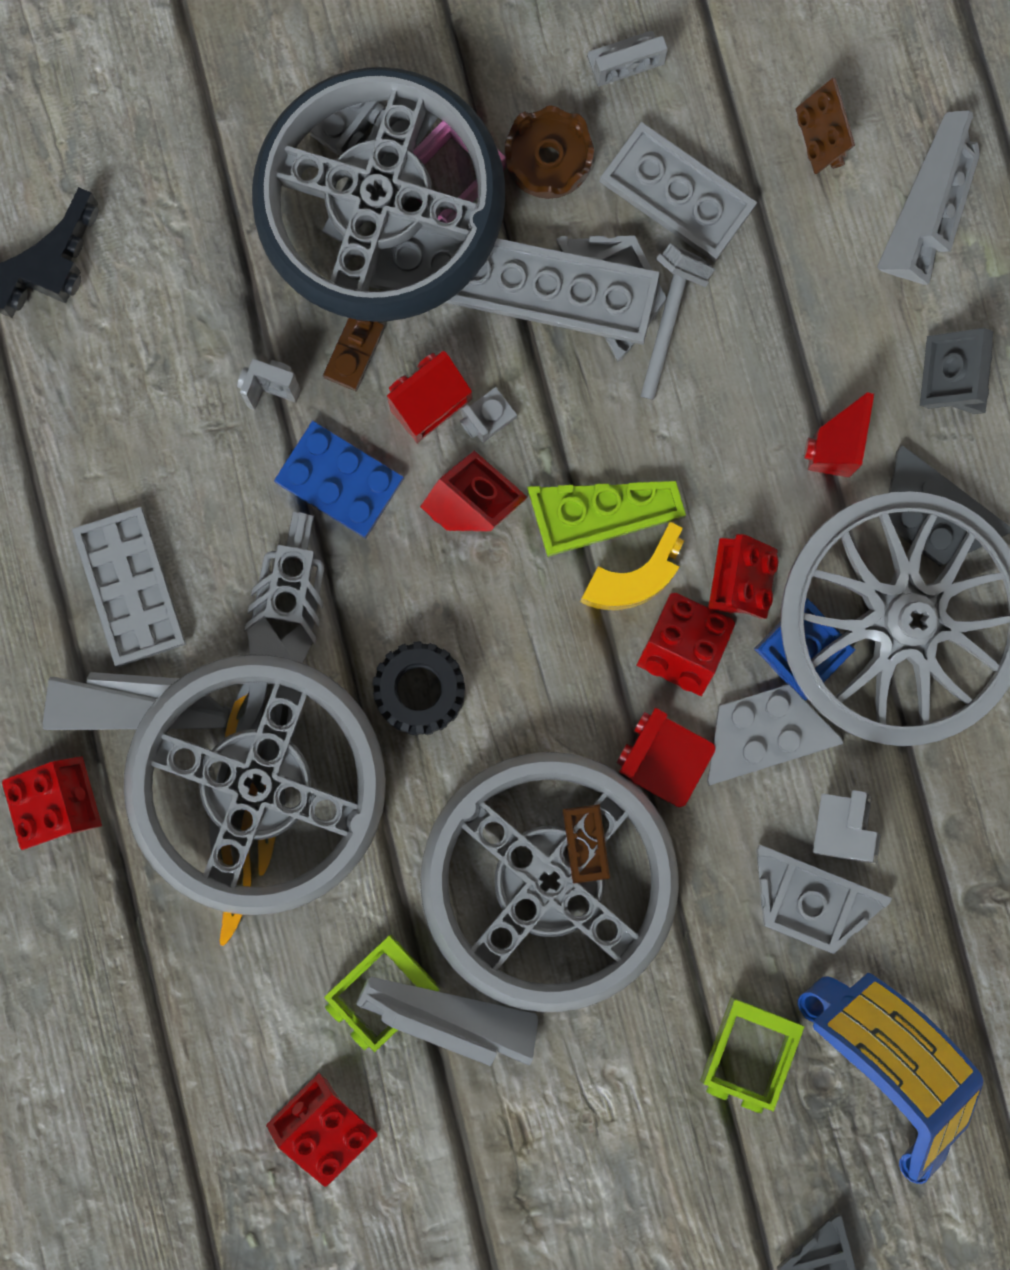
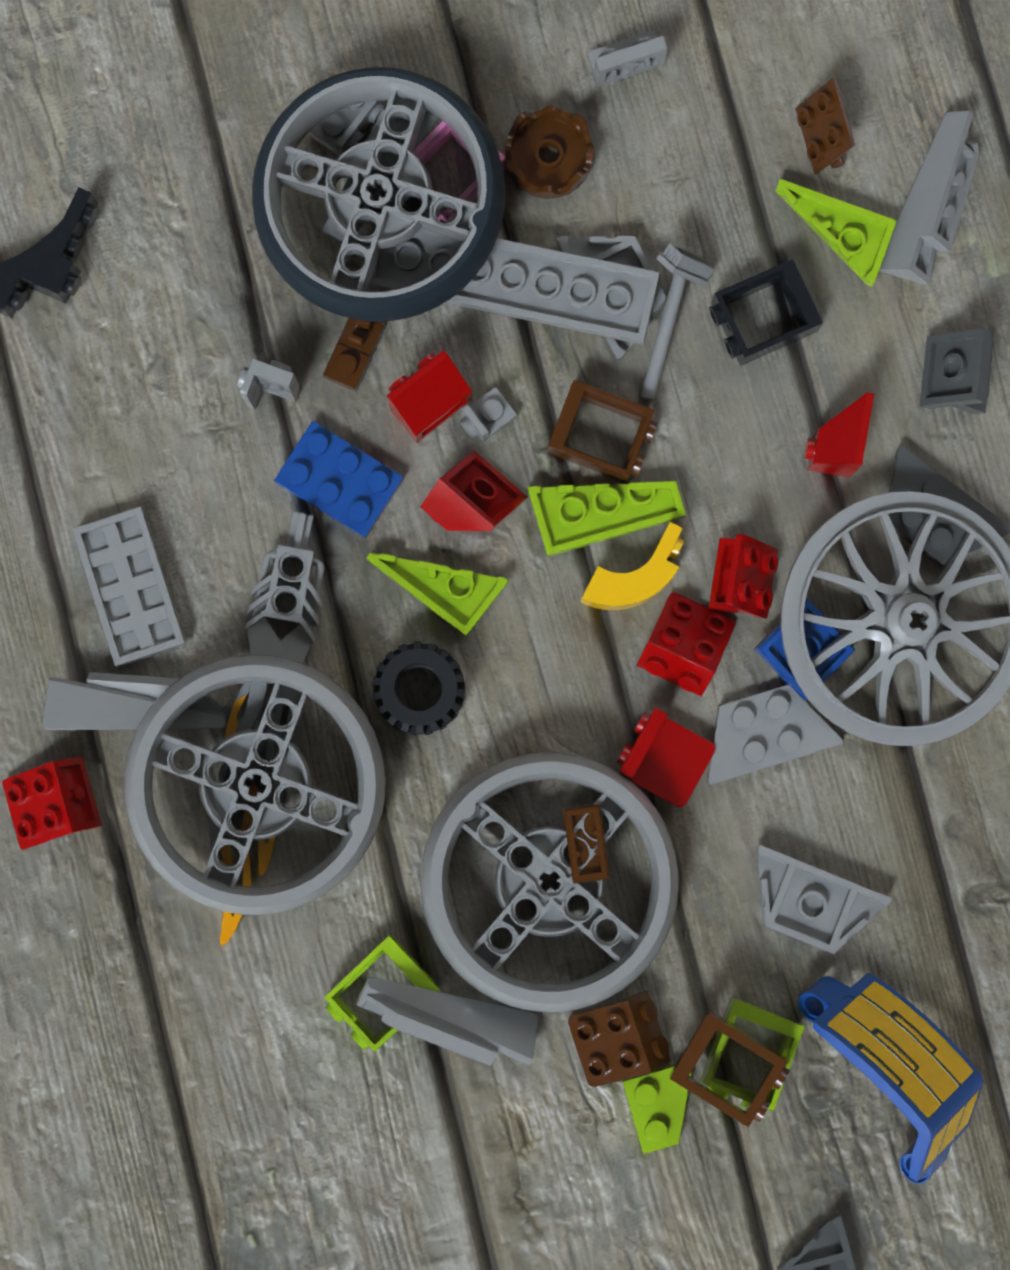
red bracket [266,1073,377,1187] -> none
light grey plate [599,122,757,263] -> none
light grey plate [813,790,881,864] -> none
none -> lime wing [366,553,509,637]
none -> reddish brown window [547,380,658,483]
none -> reddish brown bracket [568,990,671,1087]
none -> lime wing [622,1064,691,1154]
none -> reddish brown window [669,1010,790,1128]
none -> black window [709,259,823,366]
none -> lime wing [775,179,897,287]

